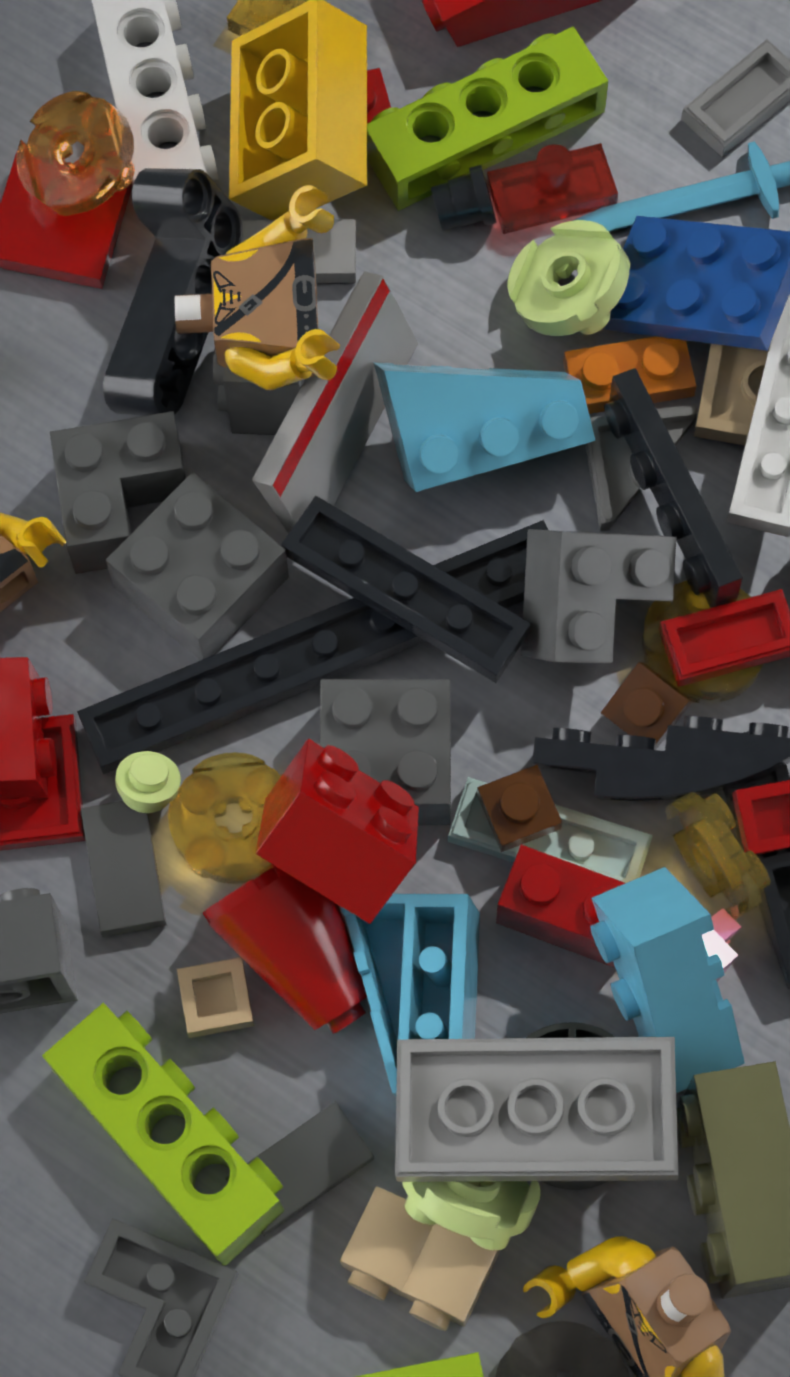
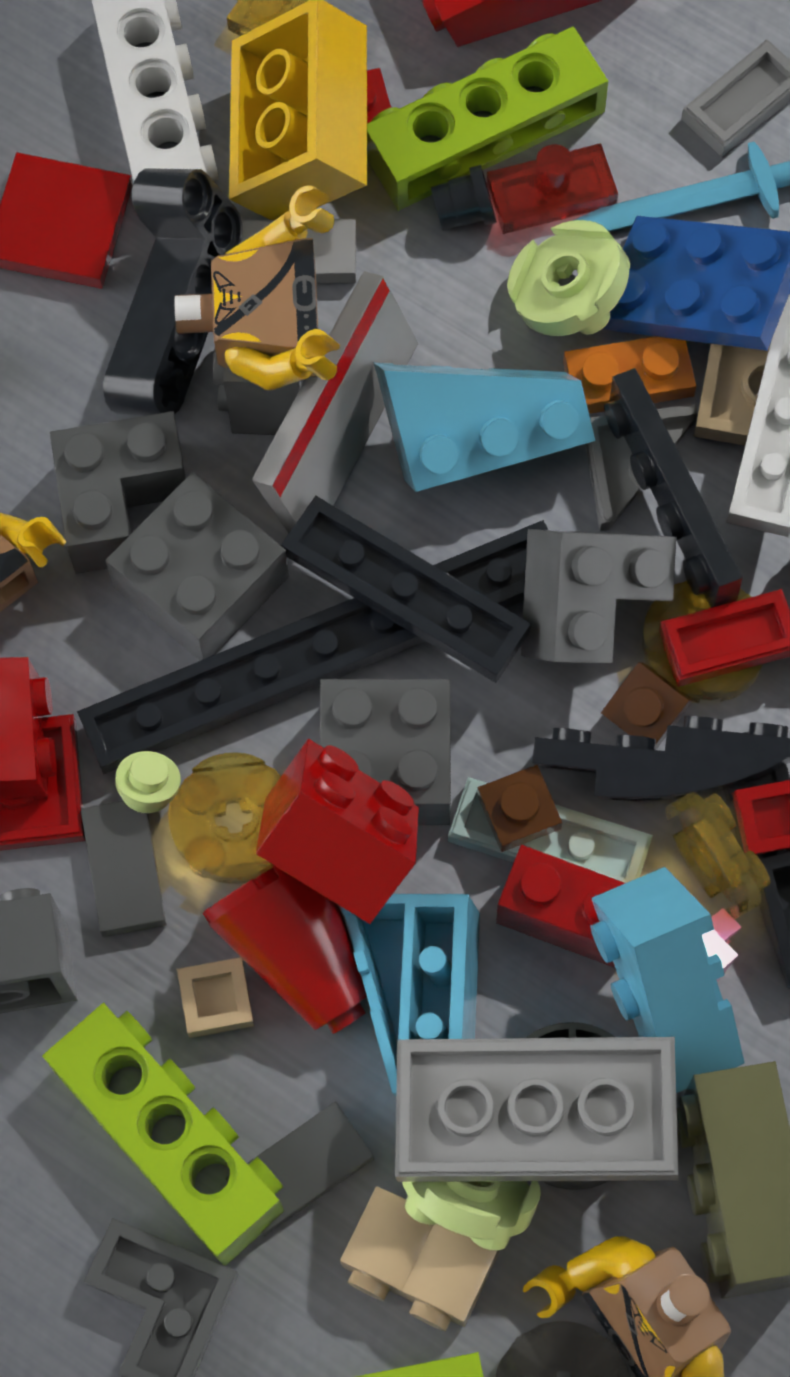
clear orange plate [16,91,135,216] -> none

